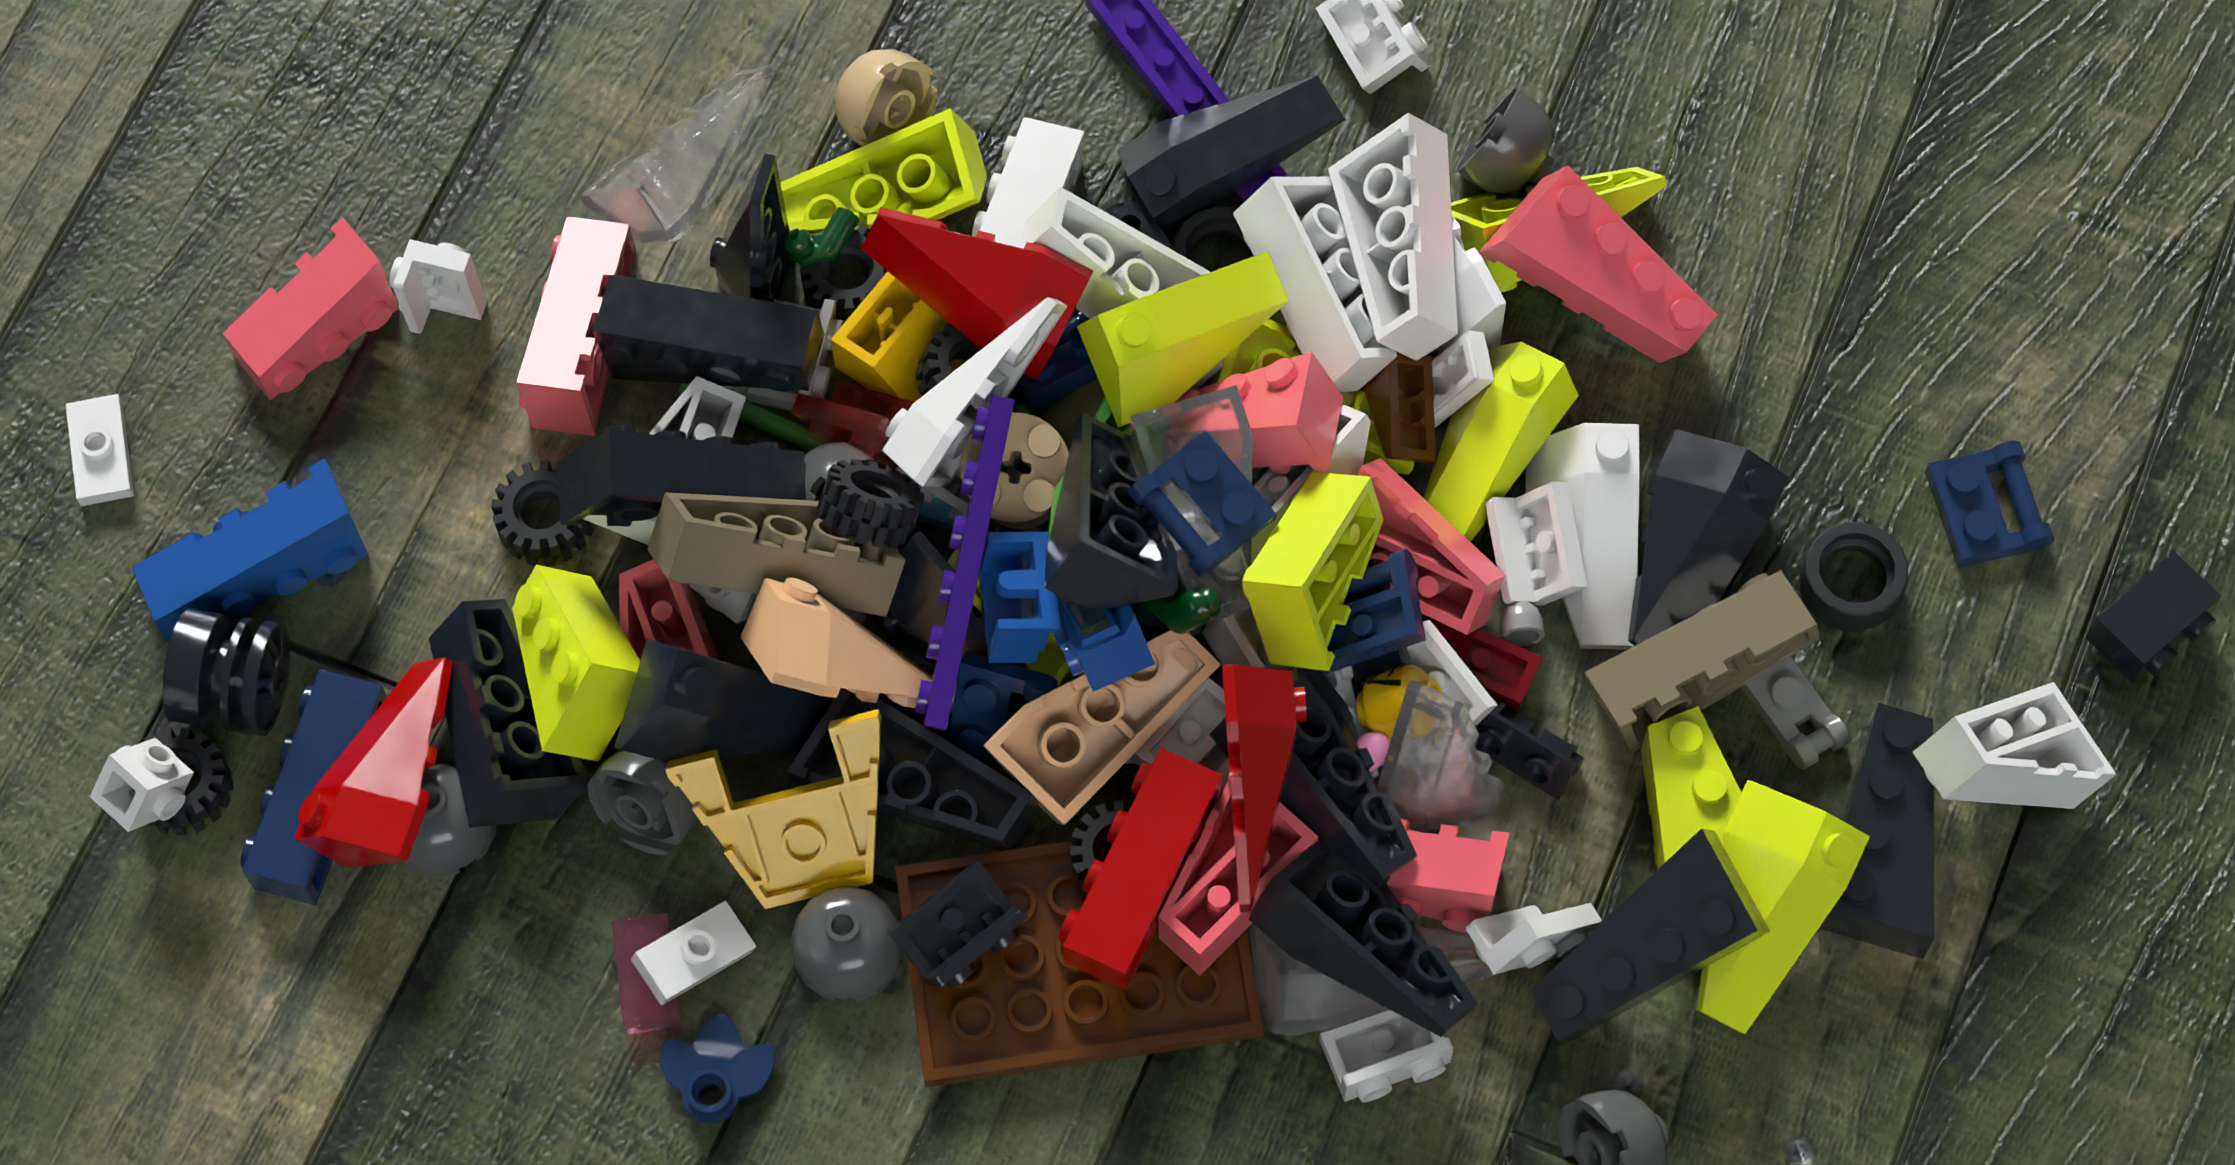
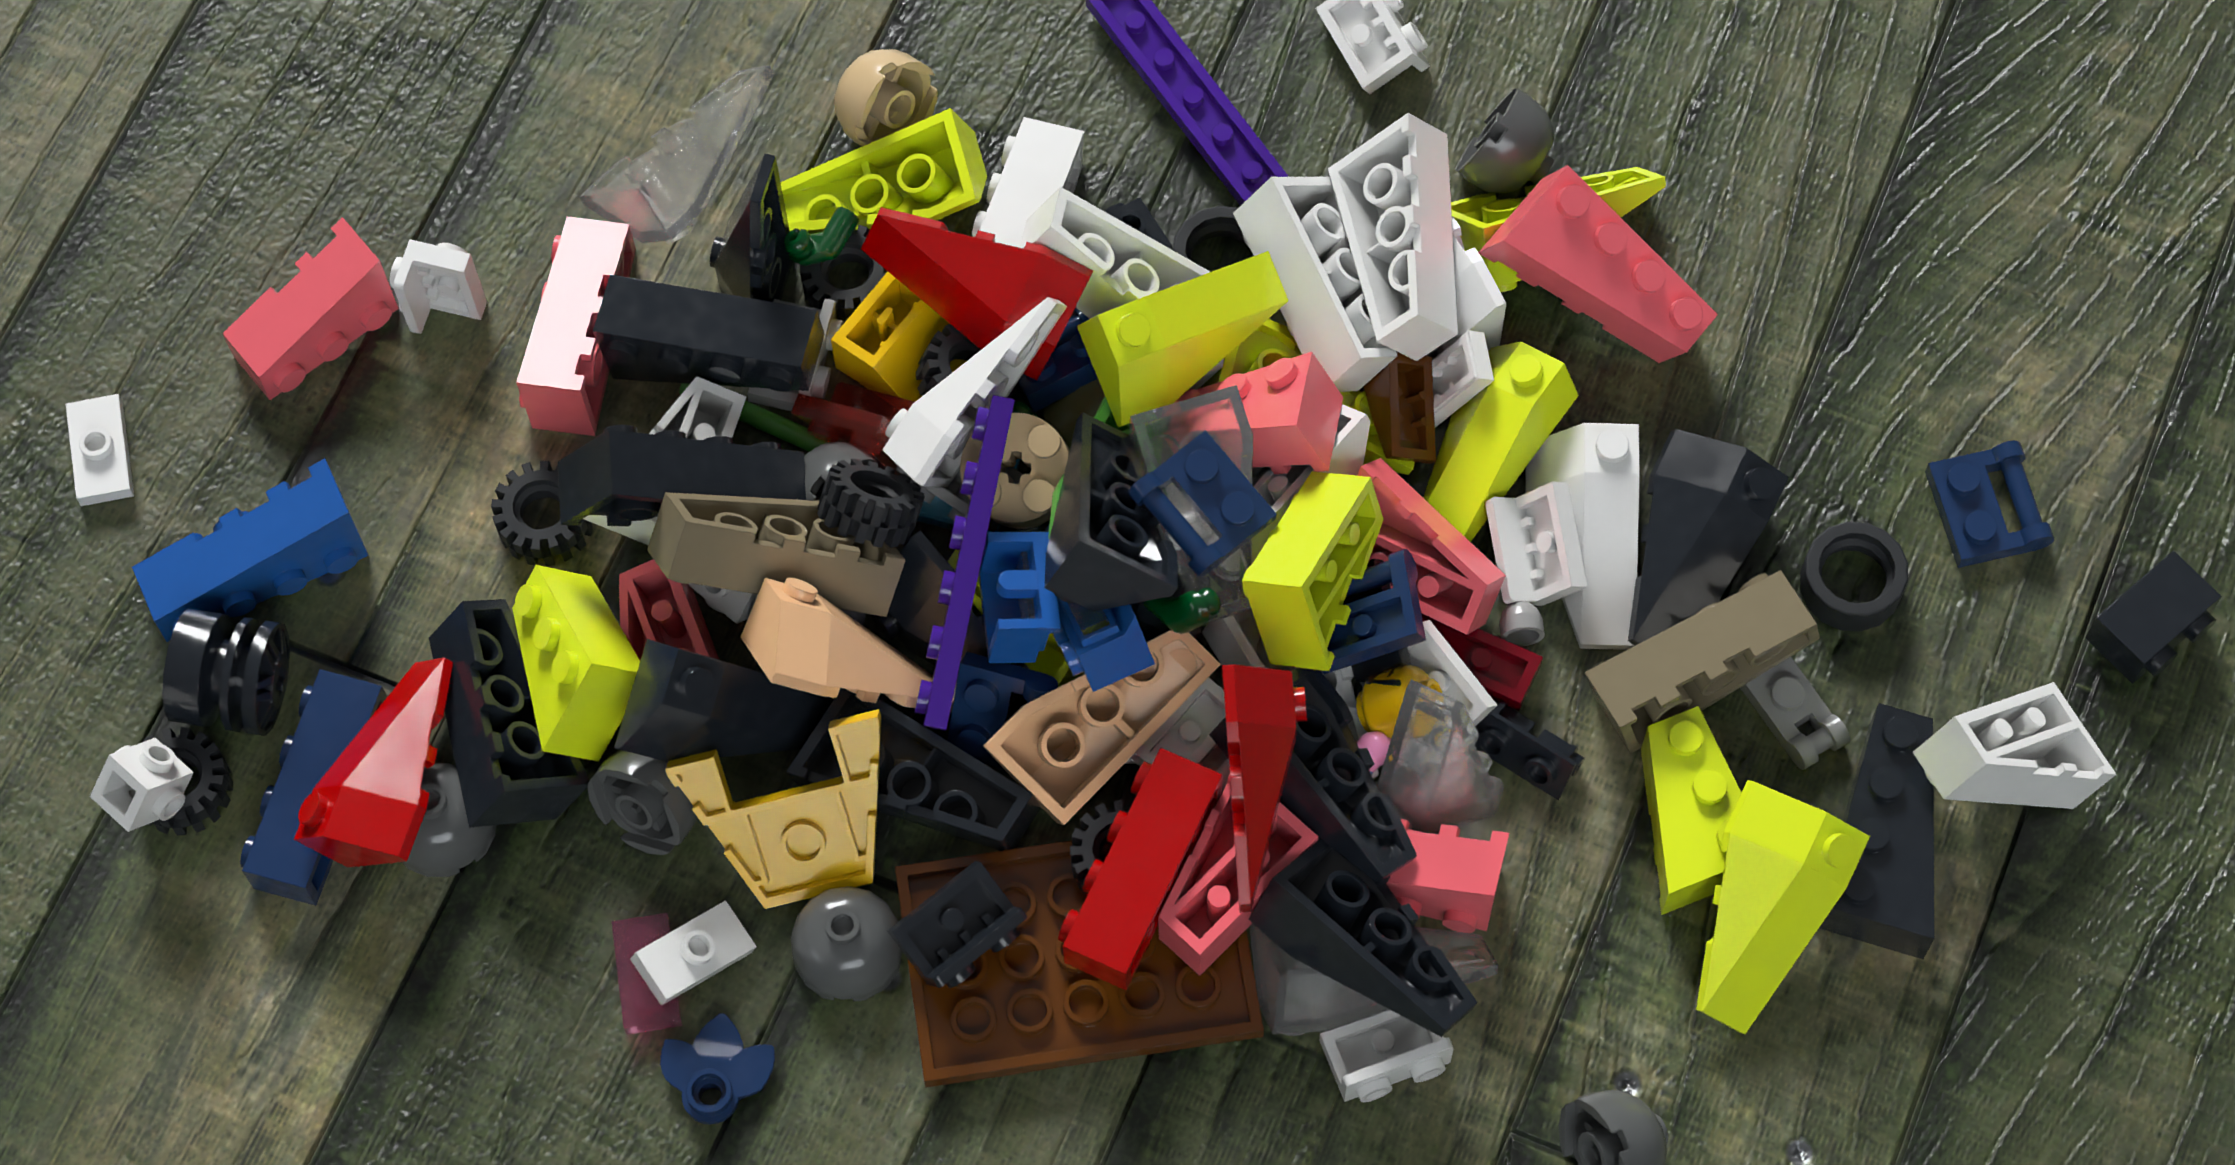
black wedge [1117,75,1346,236] -> none
white bracket [1466,903,1602,975] -> none
black wedge [1530,828,1770,1041] -> none

